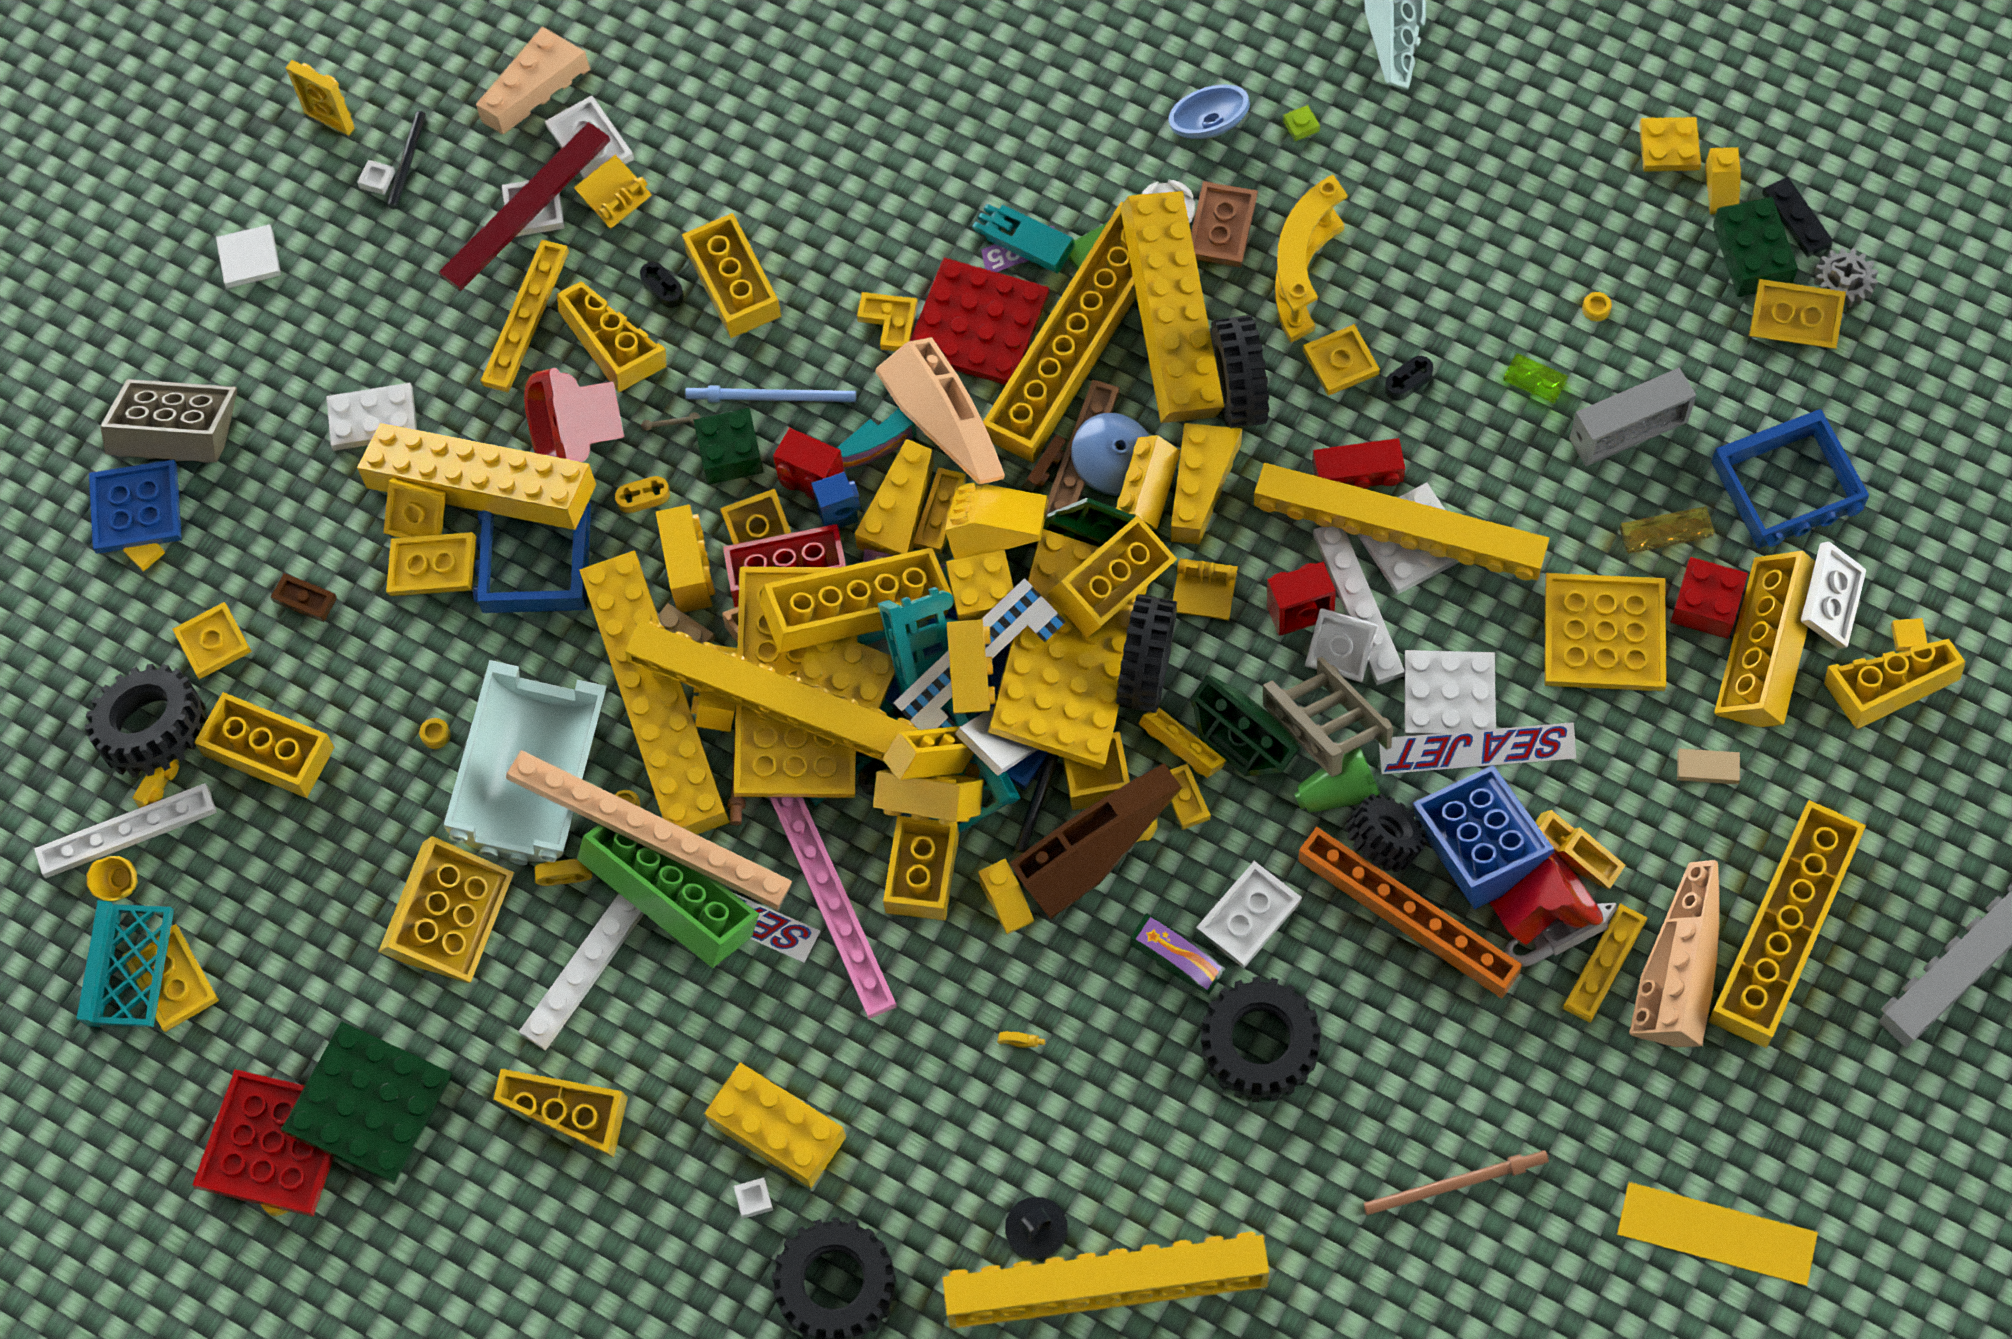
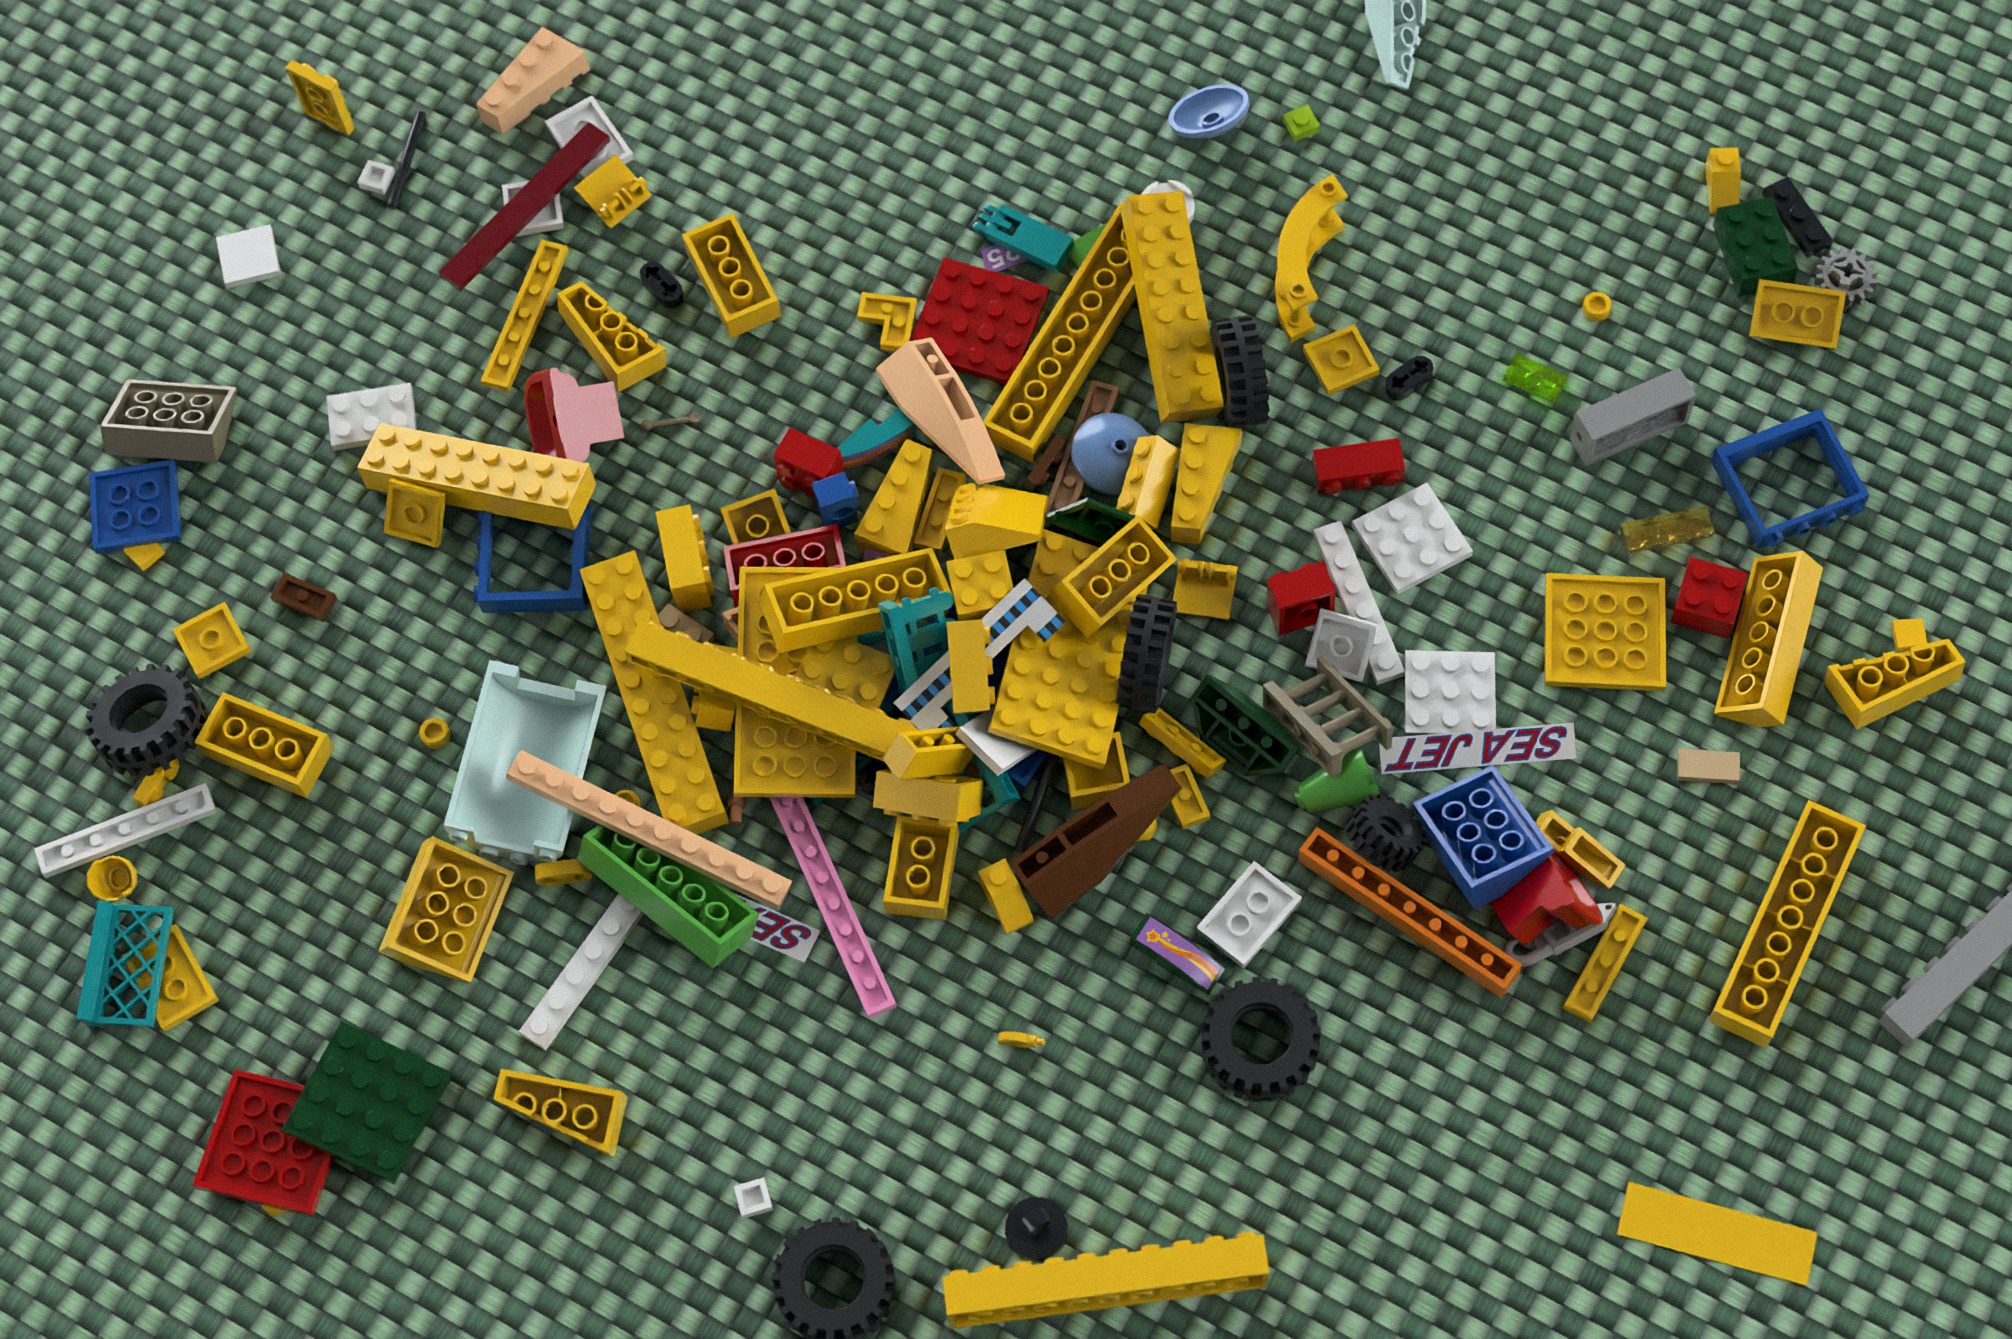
yellow plate [386,532,477,596] -> none
yellow beam [615,476,670,513] -> none
light blue bar [685,385,856,403] -> none
dark green brick [693,408,764,485] -> none
yellow brick [704,1062,846,1189] -> none
nougat plate [1191,181,1258,268] -> none
yellow brick [1254,463,1550,581] -> none
nougat bar [1363,1150,1549,1215] -> none
light nougat wedge [1629,860,1719,1047] -> none
yellow plate [1639,117,1701,172] -> none
white plate [1801,542,1866,649] -> none

